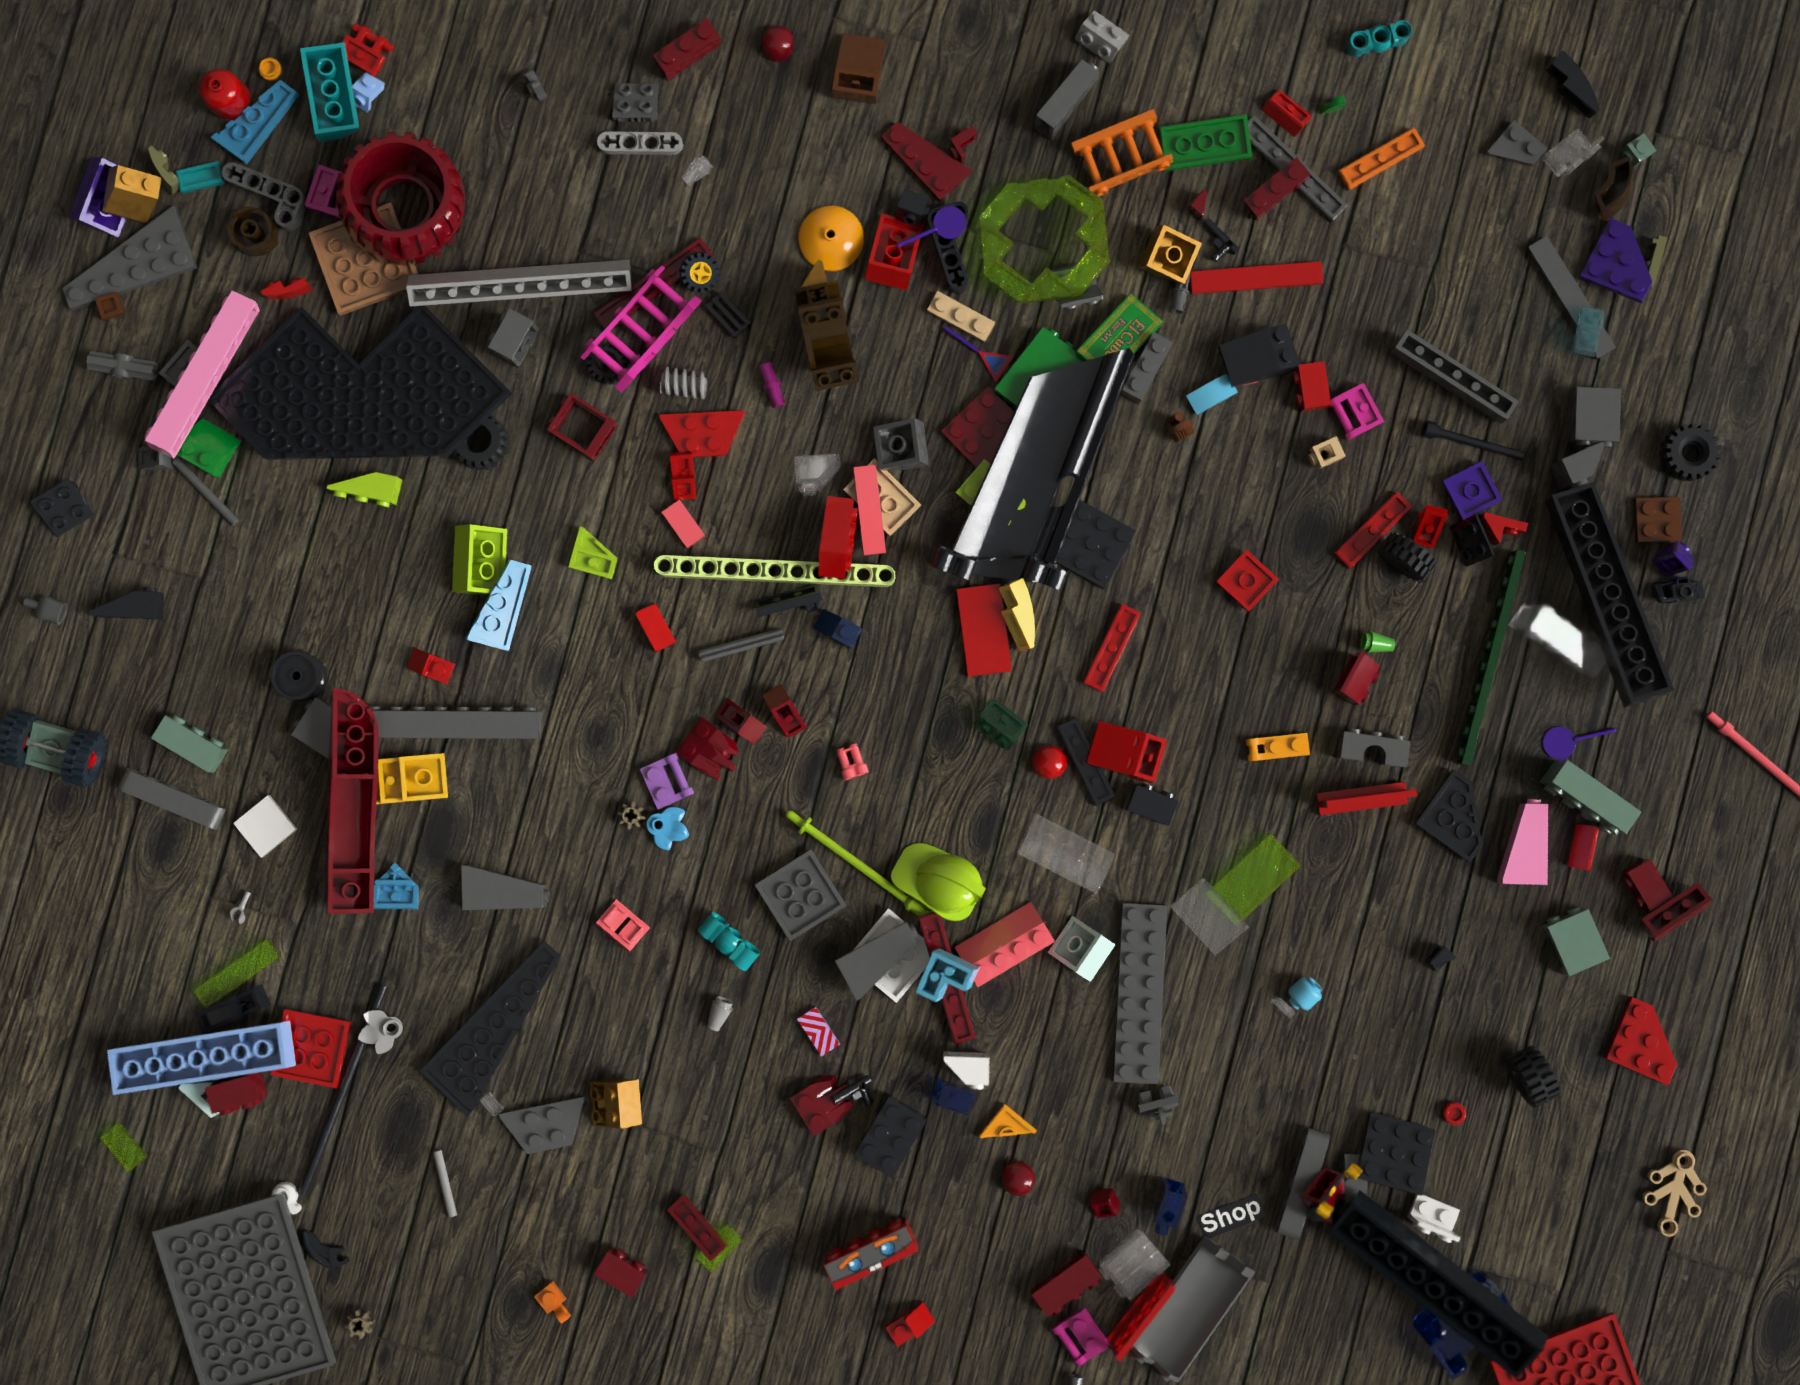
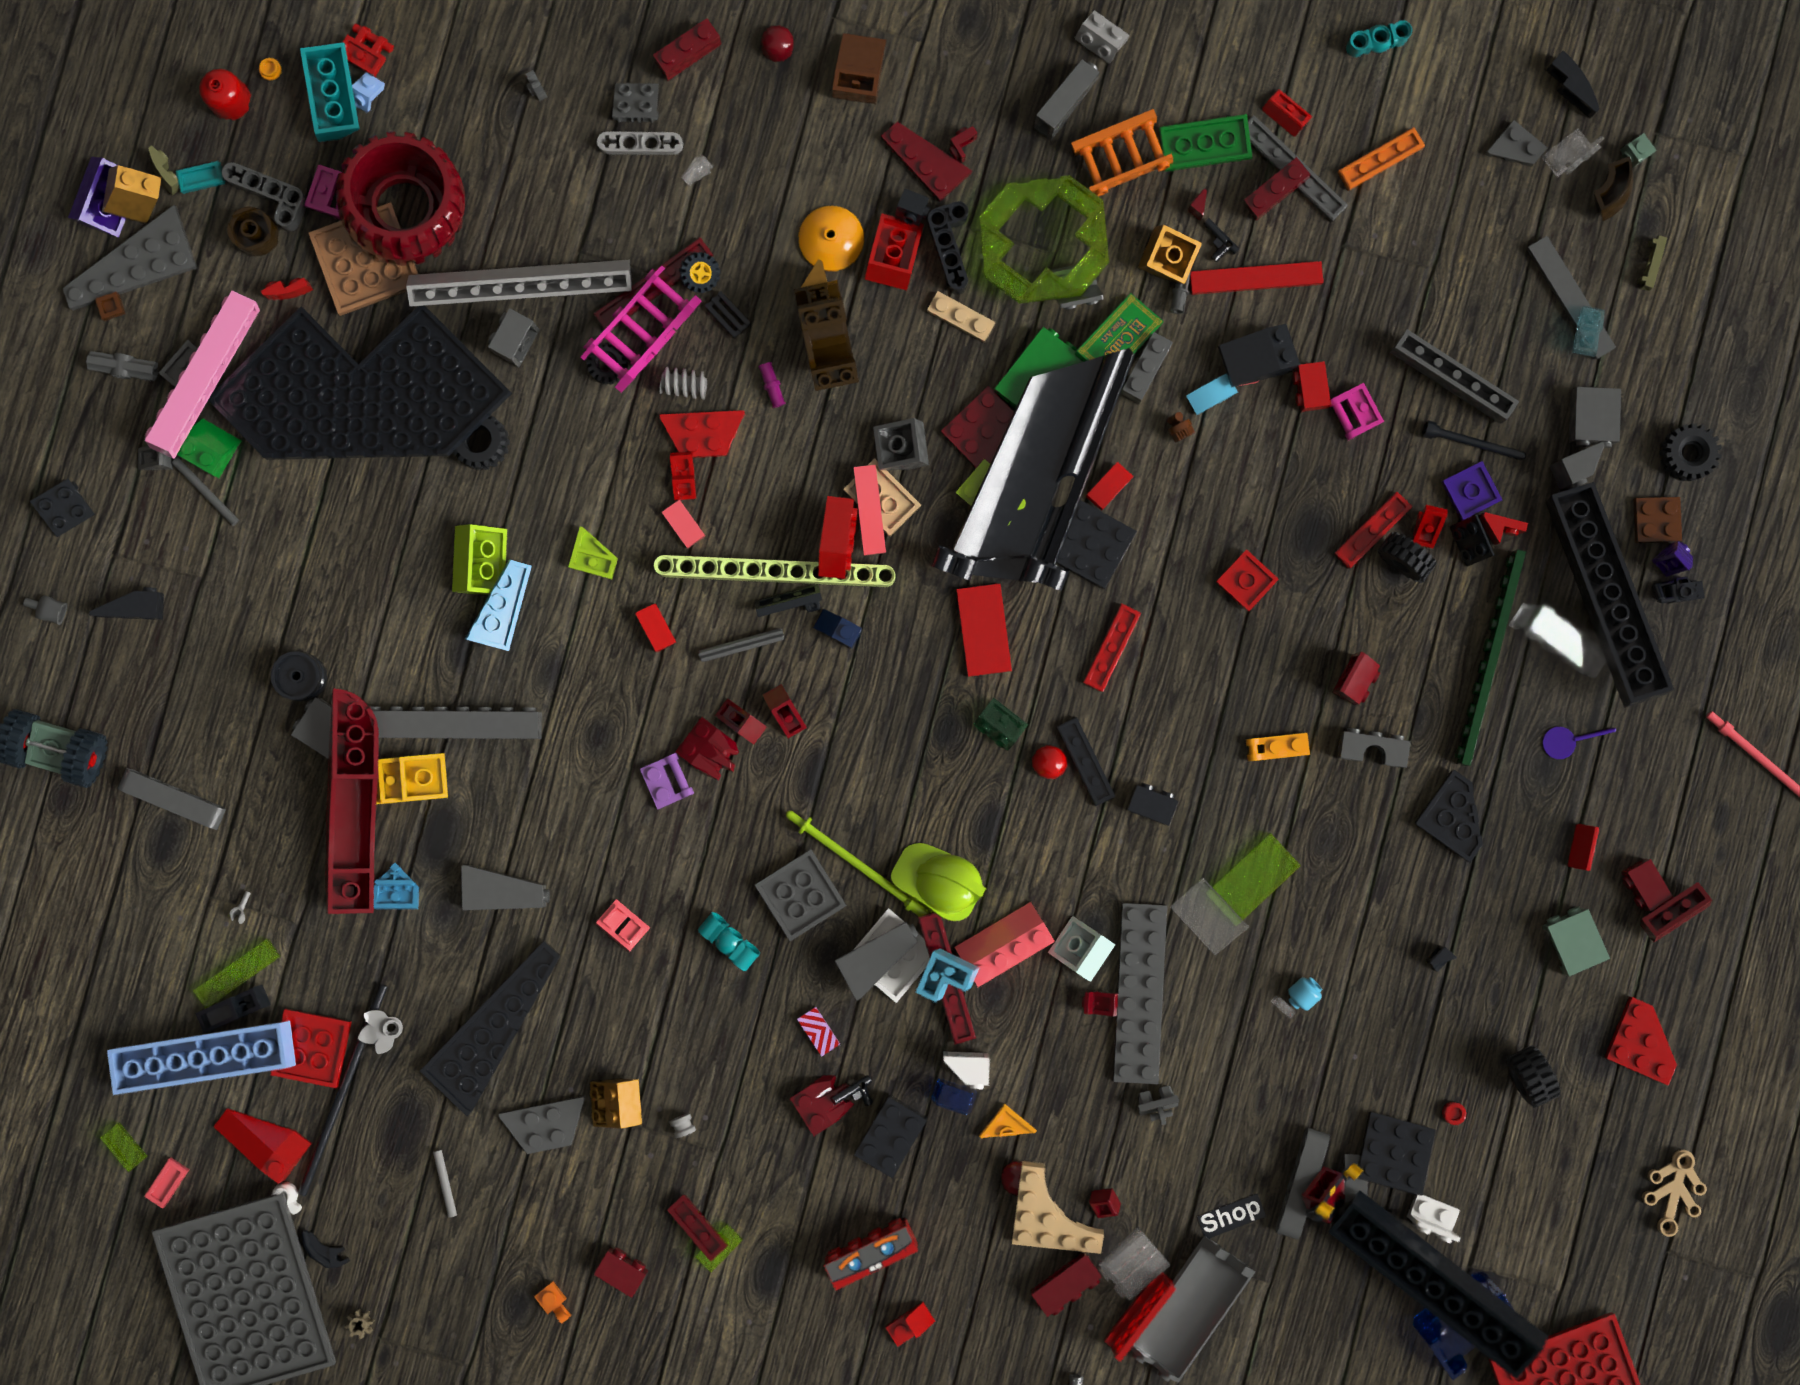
sand green brick [151,714,228,773] -> none
light aqua slope [178,1080,219,1118] -> none
dark red brick [205,1072,268,1116] -> none
dark azure wing [211,80,299,164] -> none
white tile [233,795,297,858] -> none
lime slope [327,472,402,508] -> none
red slope [406,647,456,684] -> none
clear tile [480,1092,504,1117] -> none
dark red window [547,393,618,461] -> none
dark tan gear [618,802,646,829] -> none
dark azure plate [646,807,689,850] -> none
light grey cone [707,996,733,1031] -> none
clear slope [794,454,841,496] -> none
coral piece [836,744,869,781] -> none
dark purple piece [896,206,966,247] -> none
piece [943,326,1014,383] -> none
light yellow slope [999,578,1035,652] -> none
clear slope [1016,814,1115,894] -> none
dark pink plate [1051,1307,1110,1367] -> none
red slope [1086,721,1167,784] -> none
clear blue torso [1153,1177,1187,1236] -> none
tan brick [1308,436,1345,470] -> none
red fence [1316,782,1417,815] -> none
green tile [1319,95,1346,115] -> none
bright green cone [1360,631,1395,653] -> none
bright pink slope [1497,799,1548,885] -> none
sand green brick [1540,760,1641,835] -> none
dark purple plate [1580,218,1652,304] -> none
none -> coral tile [144,1157,190,1209]
none -> red wedge [214,1108,312,1184]
none -> light grey wheel [669,1113,696,1138]
none -> tan plate [1012,1161,1104,1254]
none -> dark red bracket [1082,991,1118,1016]
none -> red slope [1086,462,1134,511]

